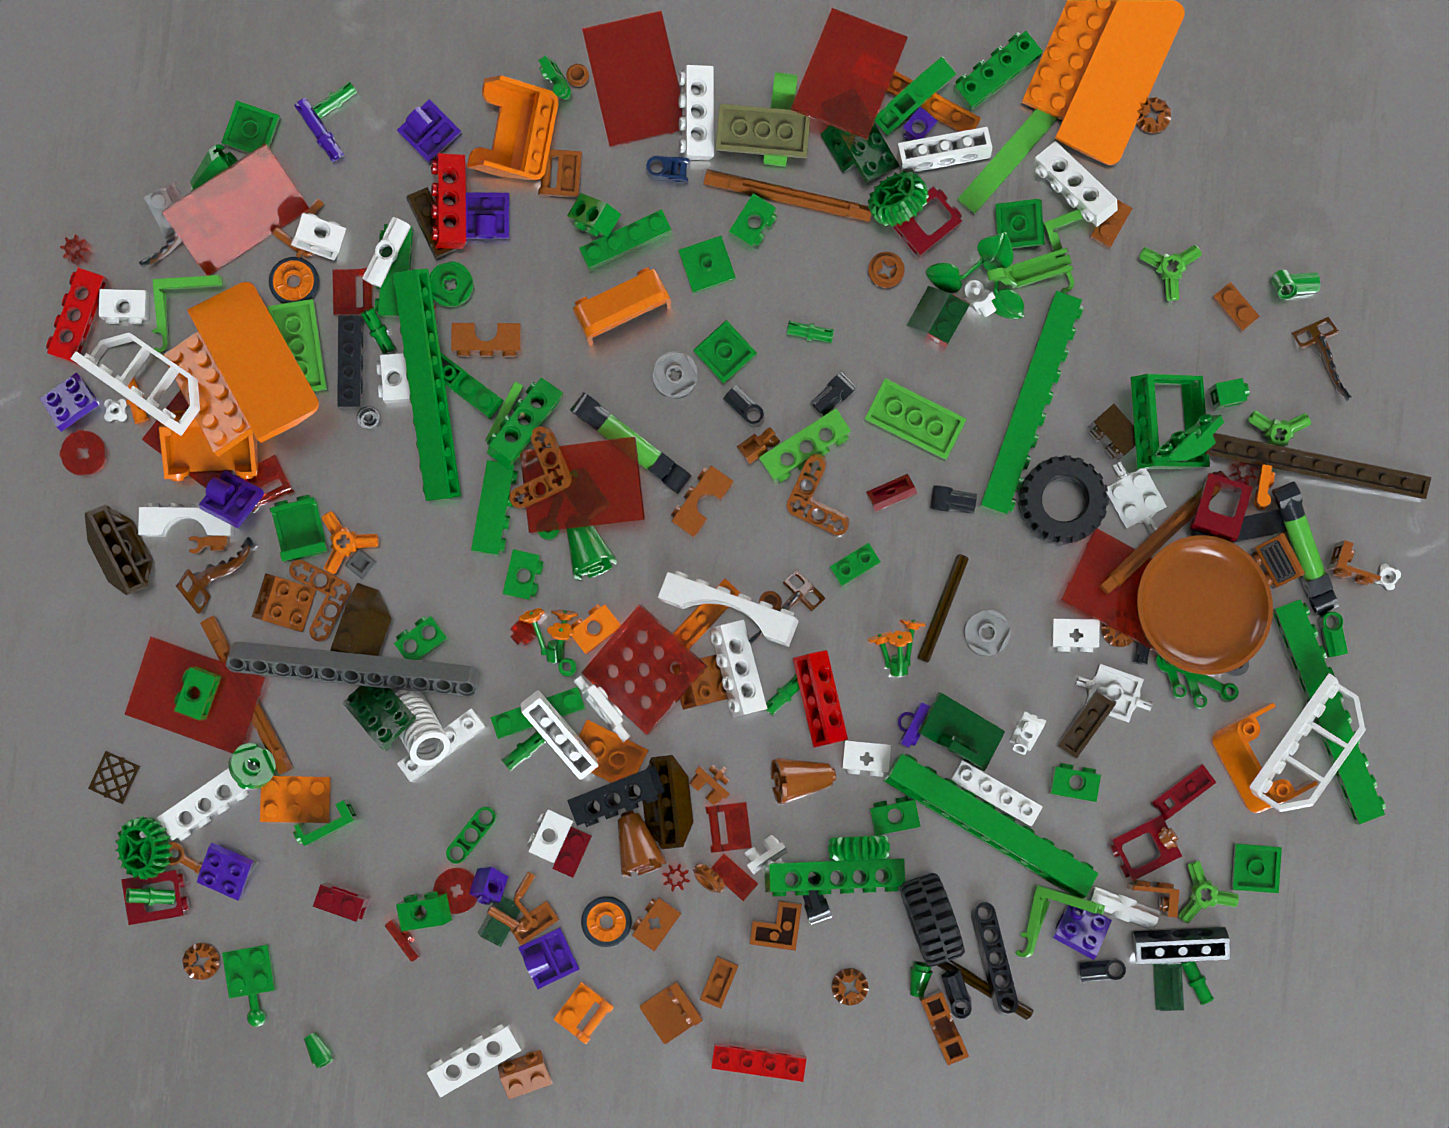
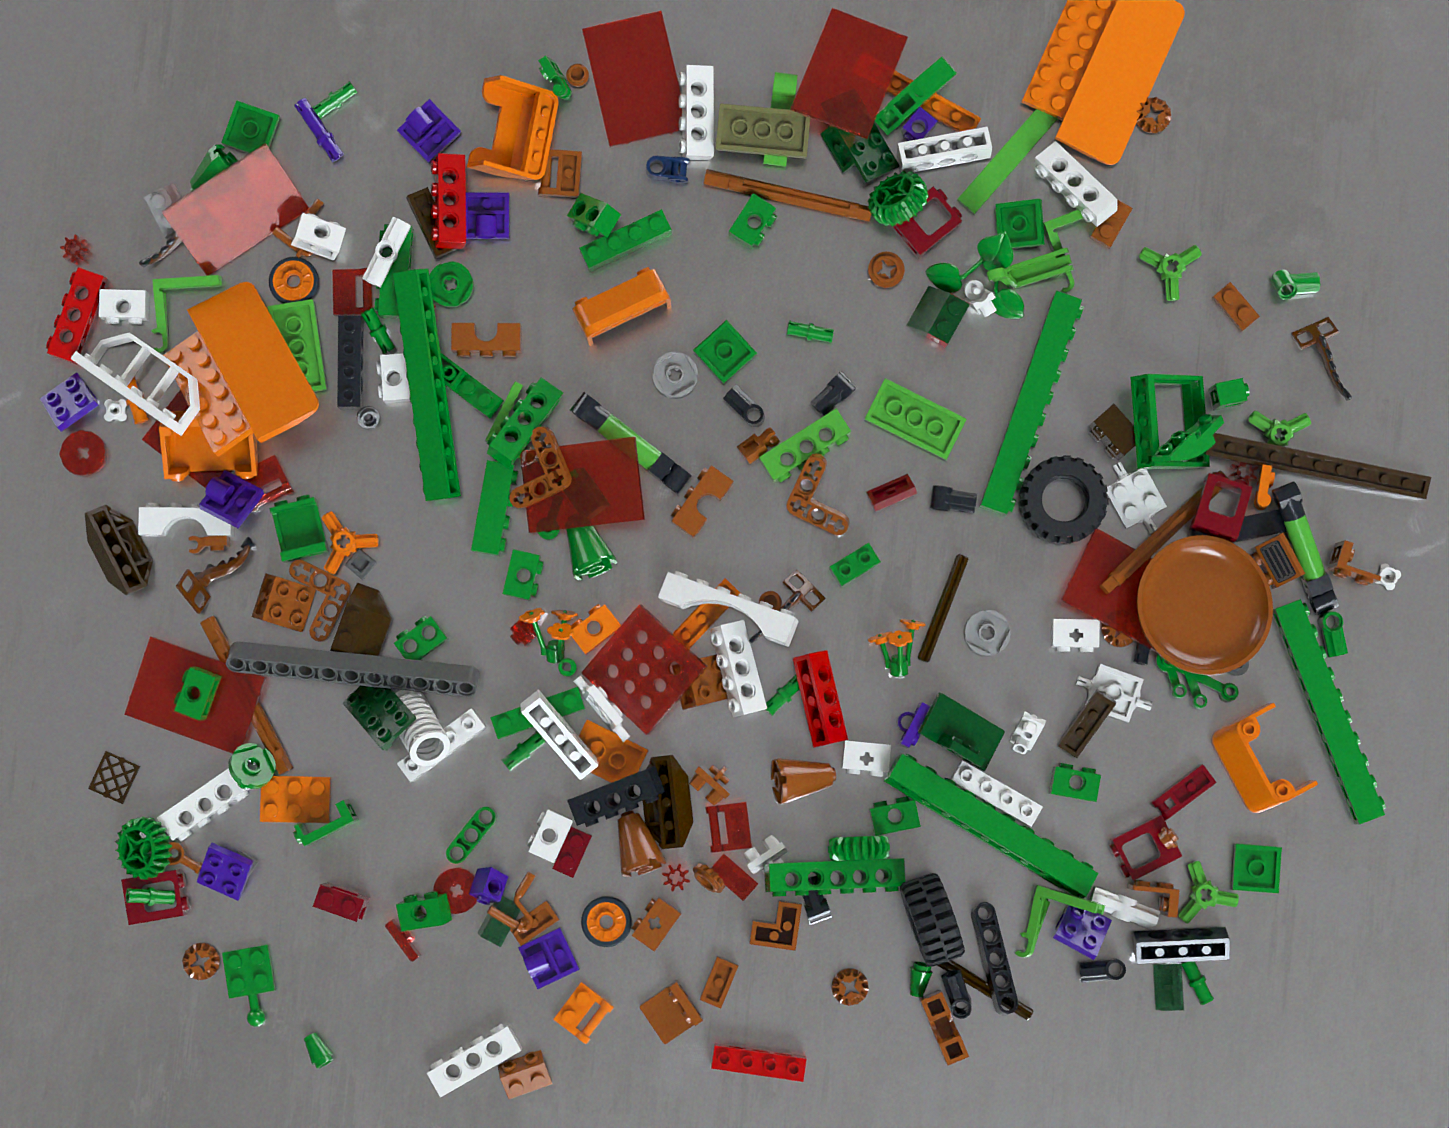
green plate [678,236,736,294] -> none
green brick [953,31,1043,112] -> none
white plate [1250,674,1366,812] -> none

